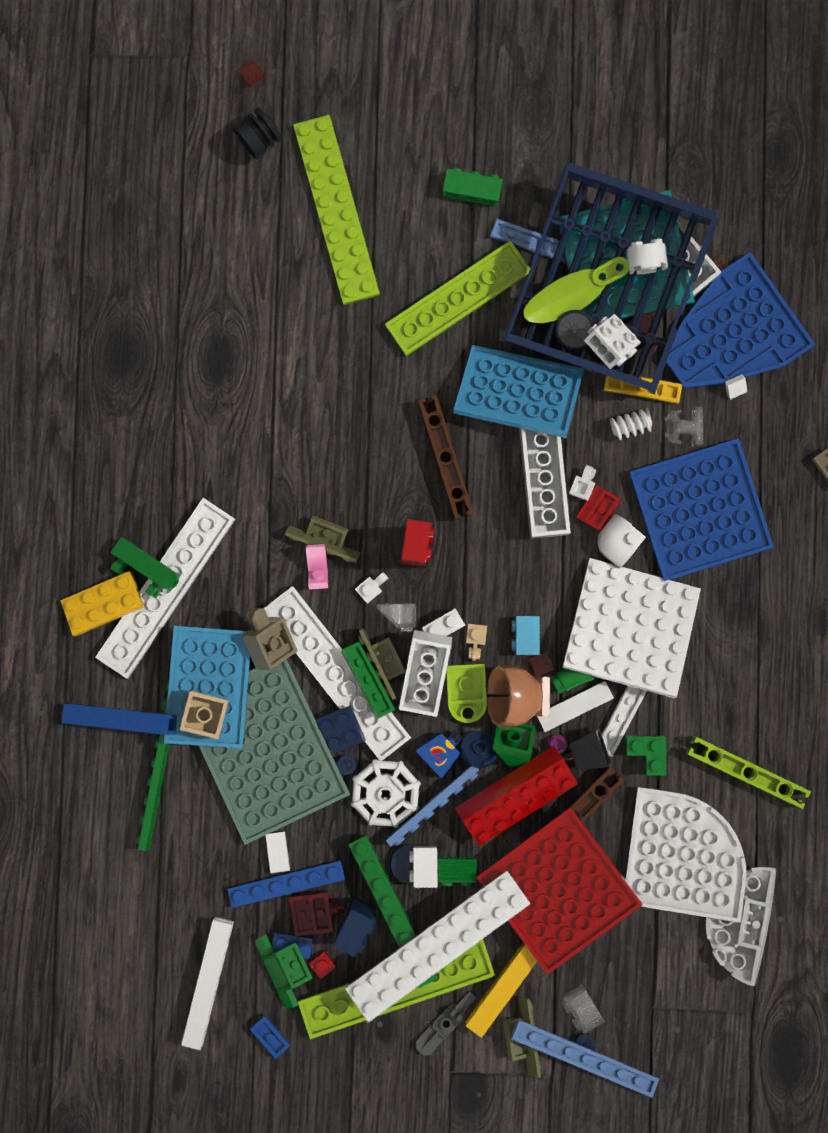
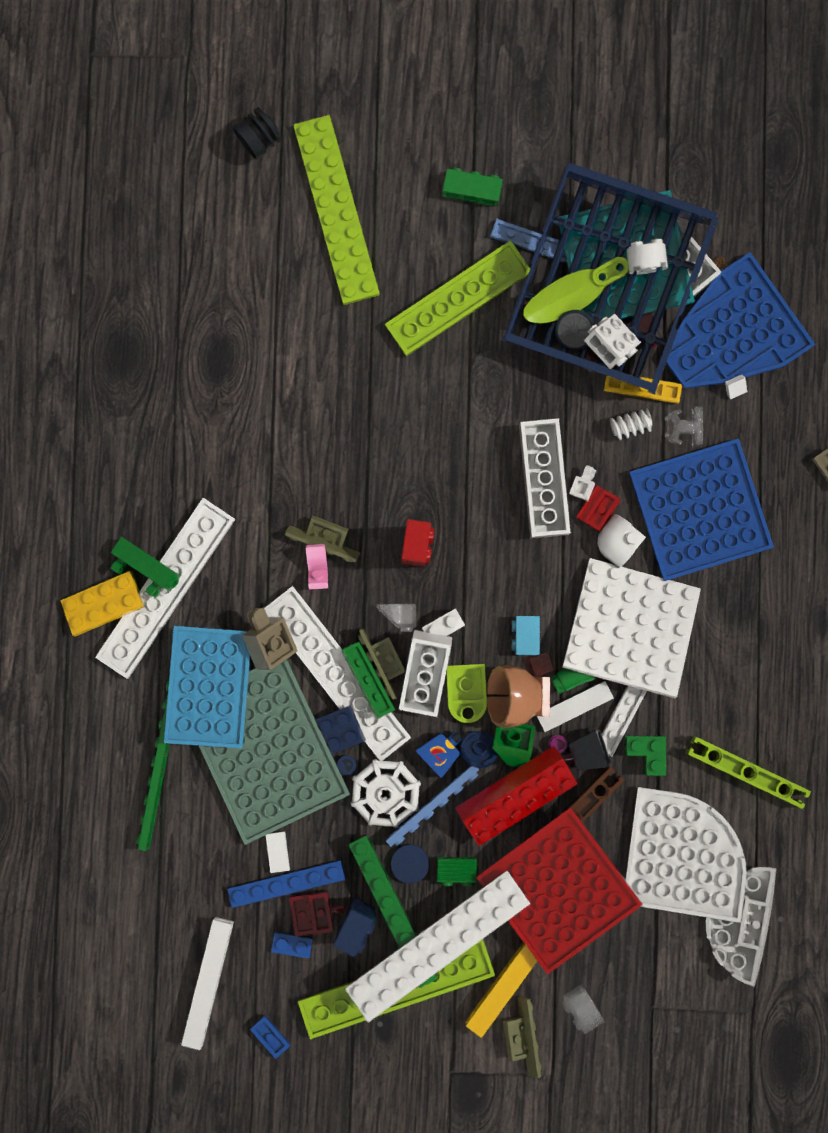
blue brick [62,704,177,735] -> none
tan brick [180,690,229,739] -> none
clear red tile [239,59,265,87] -> none
green plate [255,934,312,1008] -> none
red plate [309,950,336,979] -> none
white plate [355,572,388,604] -> none
white brick [410,846,437,888] -> none
dark grey piece [416,991,476,1056] -> none
reddish brown piece [418,395,473,520] -> none
dark azure plate [453,345,584,438] -> none
tan plate [466,624,487,661] -> none
medium blue plate [510,1019,659,1098] -> none
dark blue tile [575,1033,595,1050] -> none

